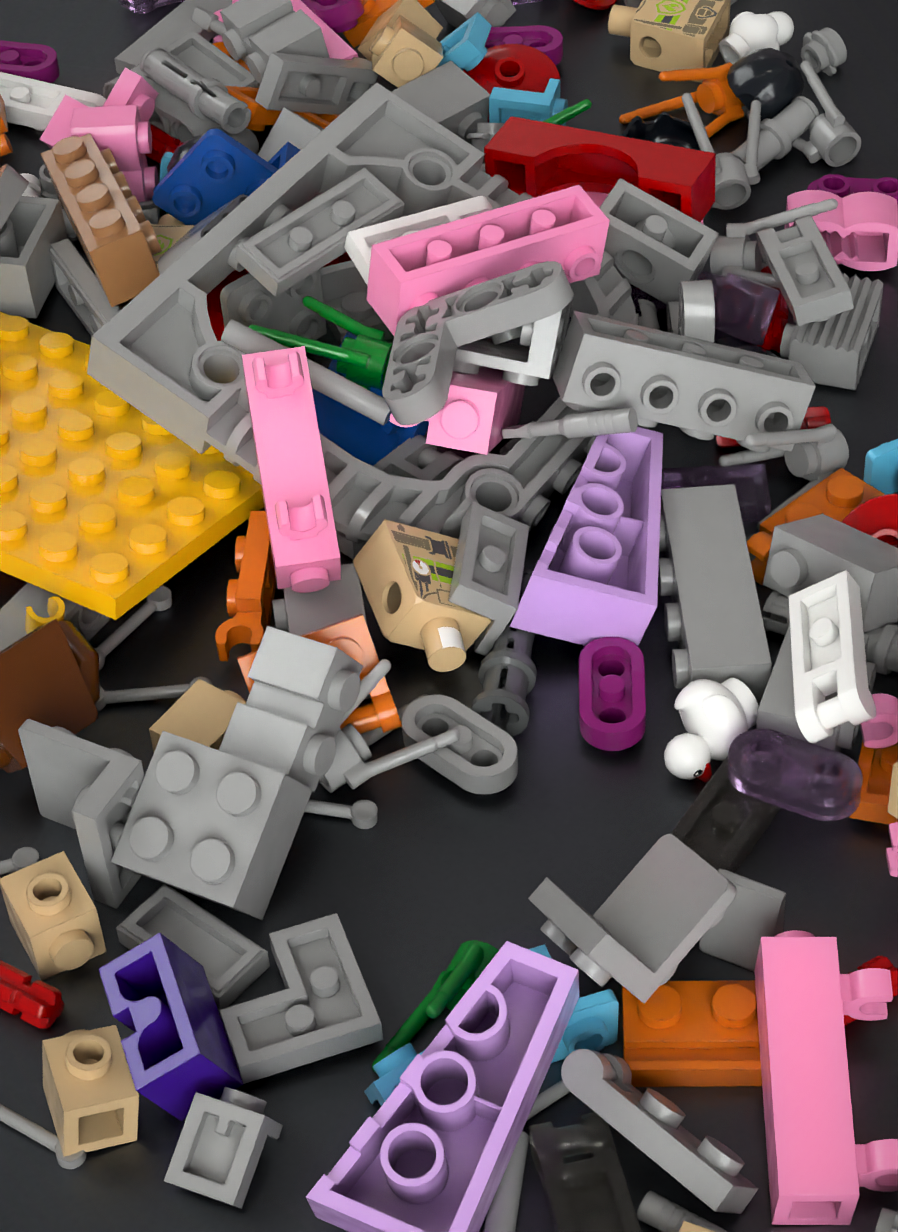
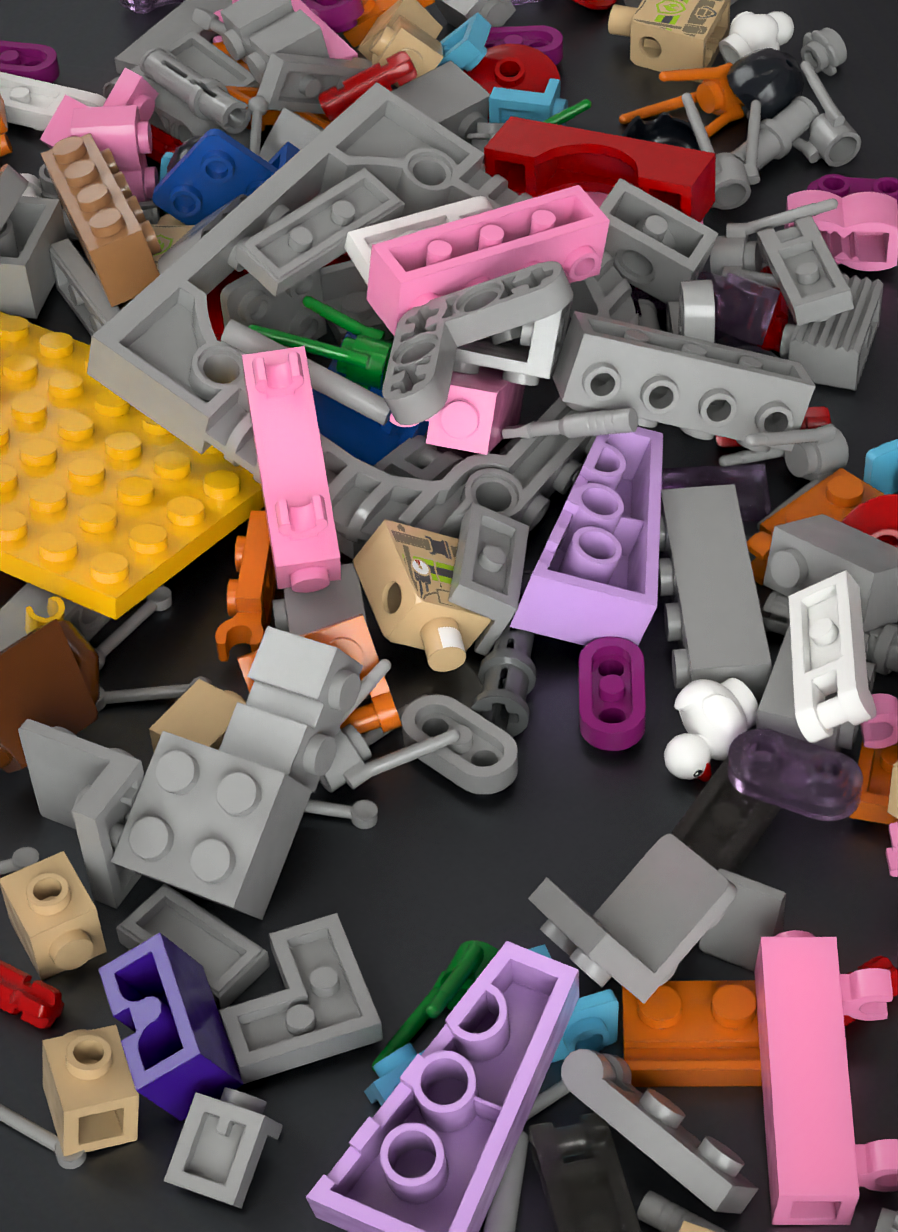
none -> light grey hinge [248,96,268,156]
none -> red axle [318,51,417,121]

